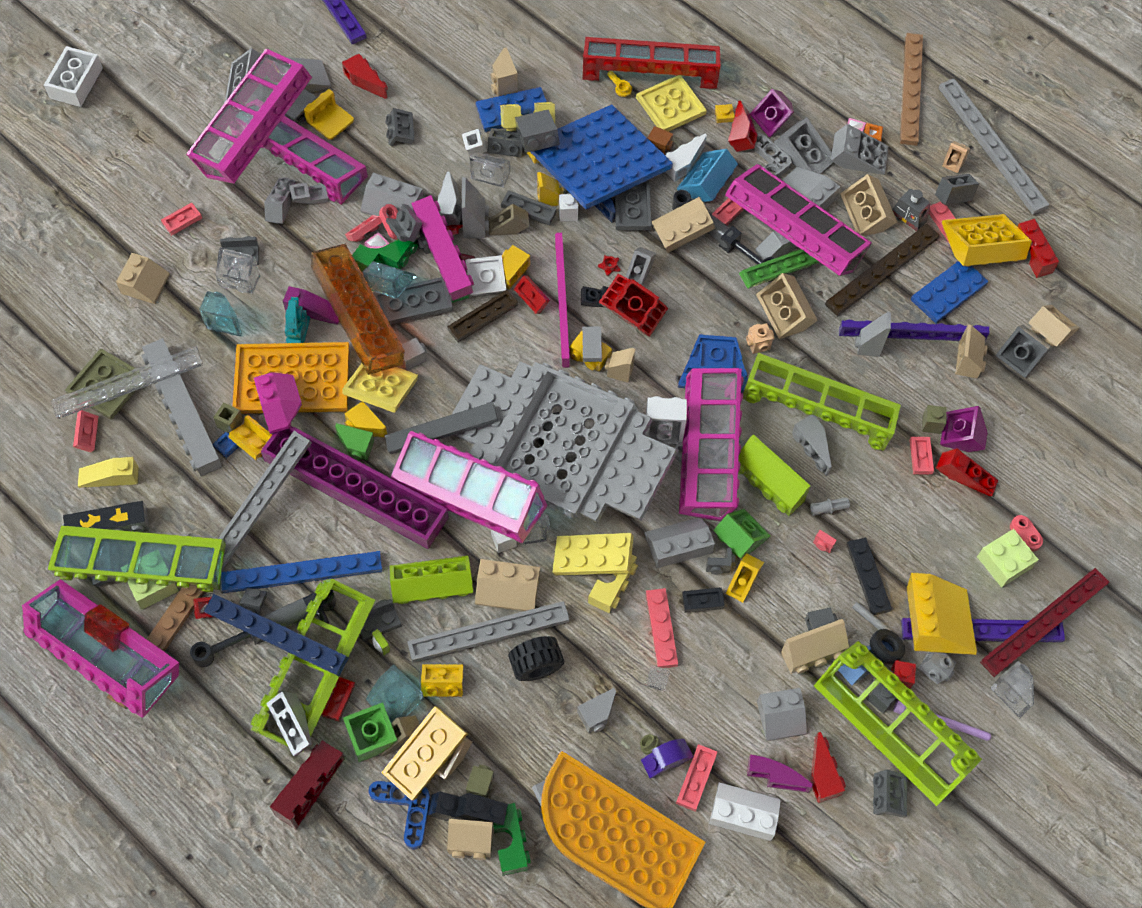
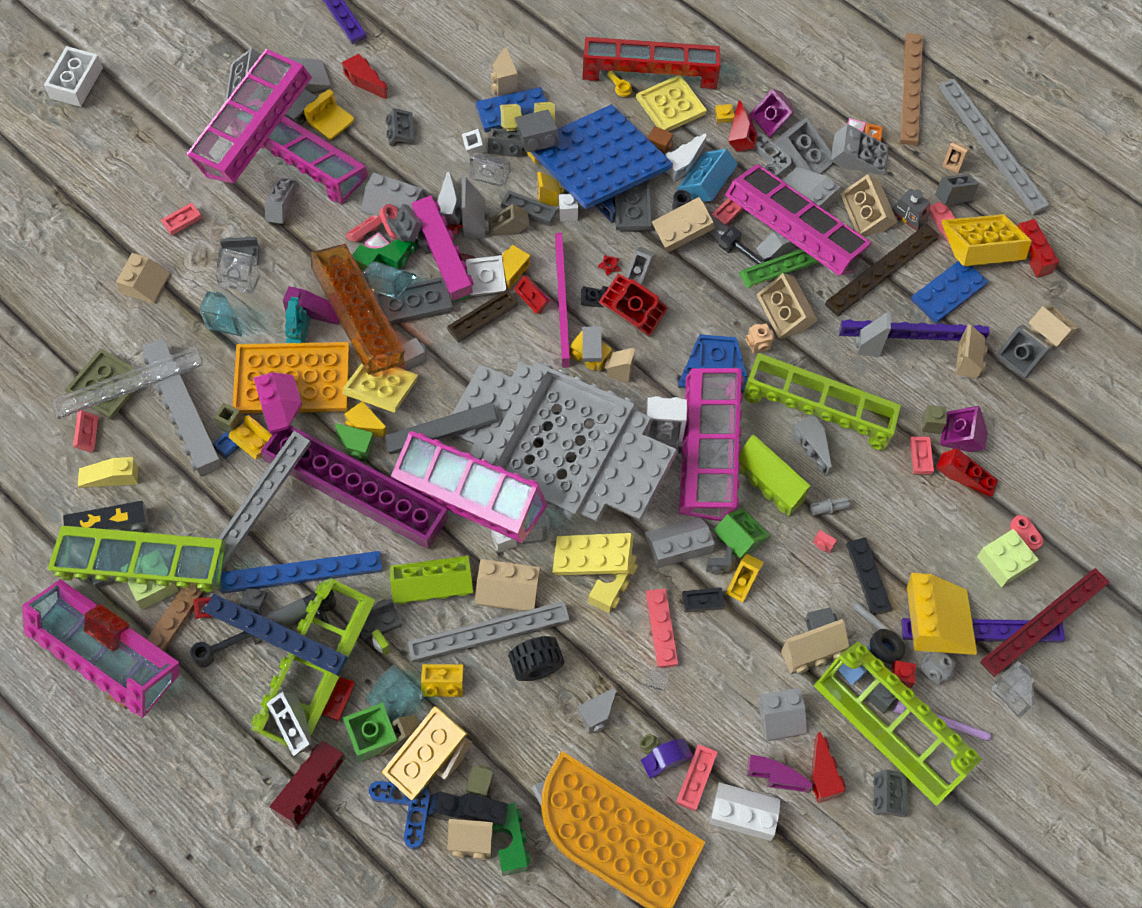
light grey slope [289,182,328,204] -> none

